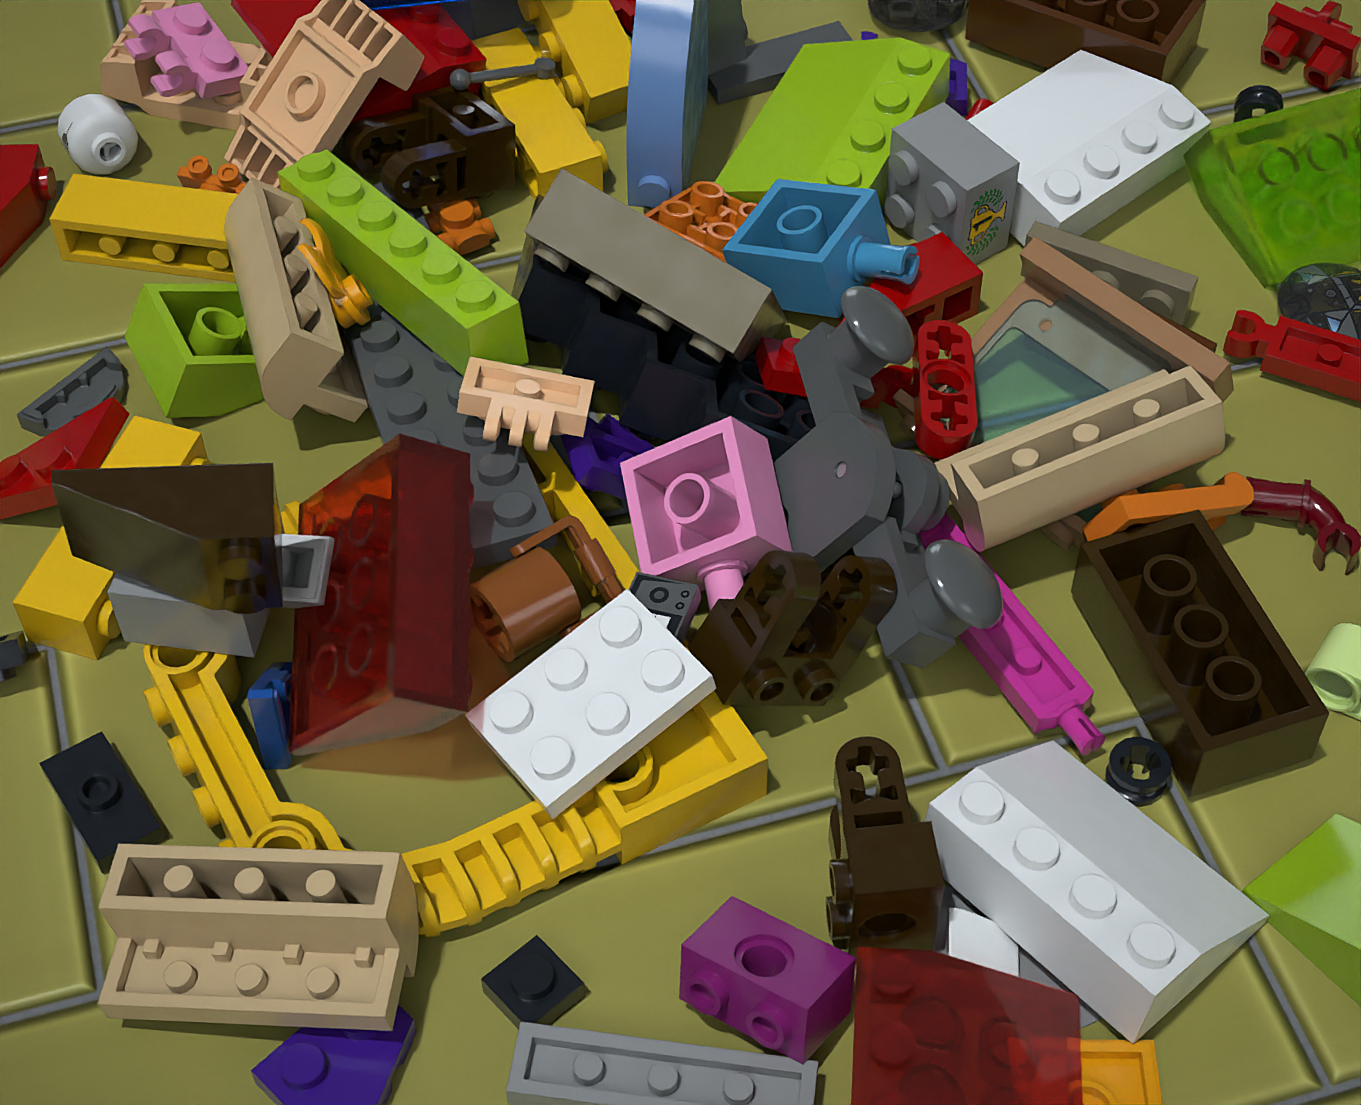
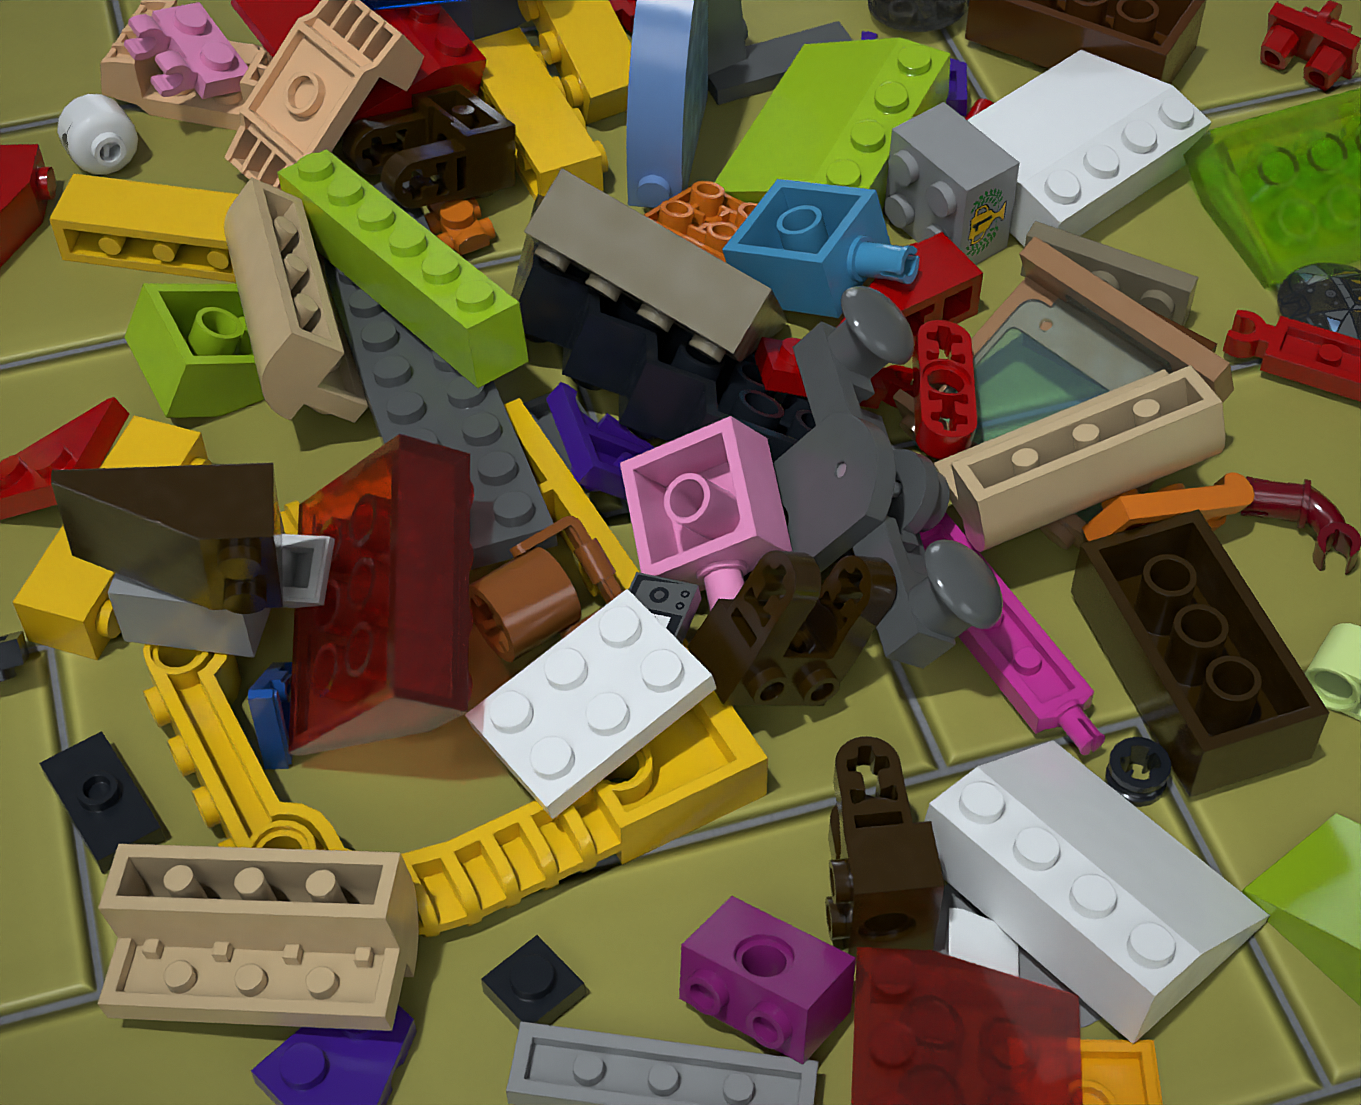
dark grey tile [17,347,126,437] -> none
orange piece [177,155,247,194] -> none
light orange plate [297,218,373,329] -> none
dark grey hinge [449,57,556,91] -> none
light nougat hinge [457,356,594,452] -> none
black bush [1233,85,1284,140] -> none

